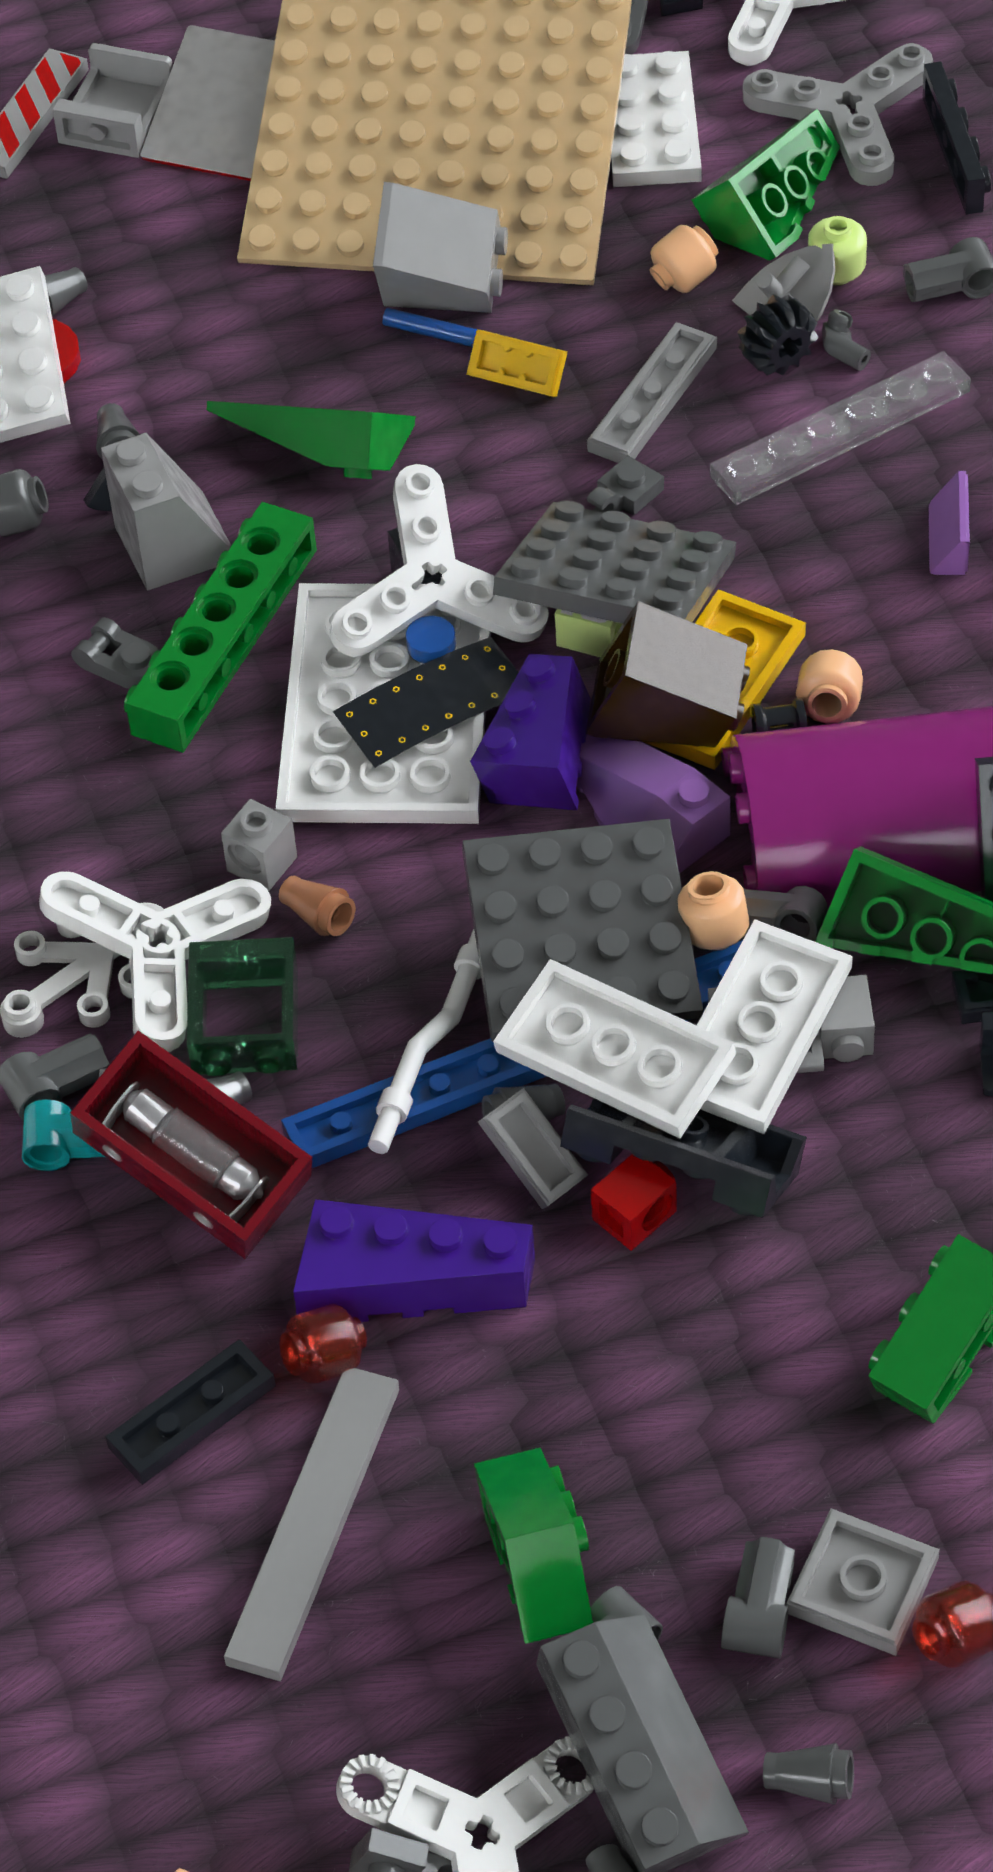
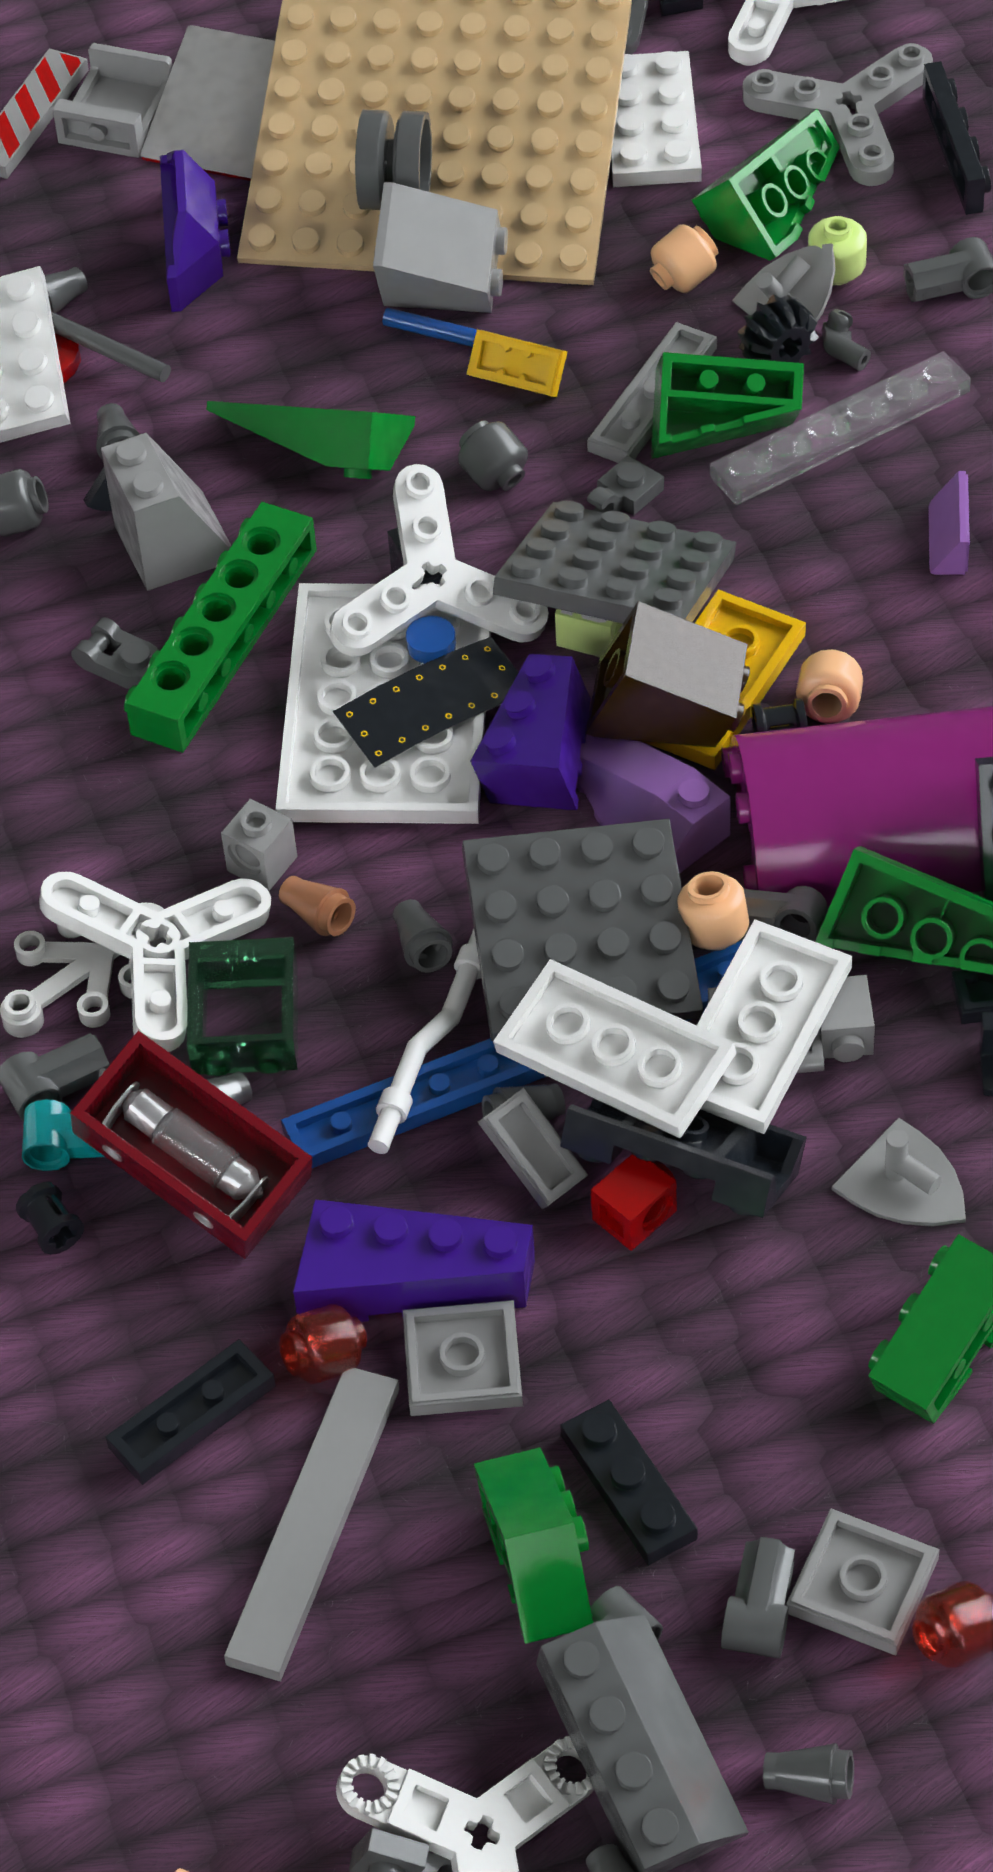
none -> black bush [15,1182,84,1255]
none -> dark grey bar [51,312,171,382]
none -> dark purple wedge [160,150,231,312]
none -> dark grey wheel [355,109,432,210]
none -> dark grey cone [392,899,453,973]
none -> light grey plate [403,1300,523,1416]
none -> dark grey head [458,420,528,491]
none -> black plate [560,1399,698,1566]
none -> green wedge [651,352,804,459]
none -> light grey shield [832,1118,966,1227]

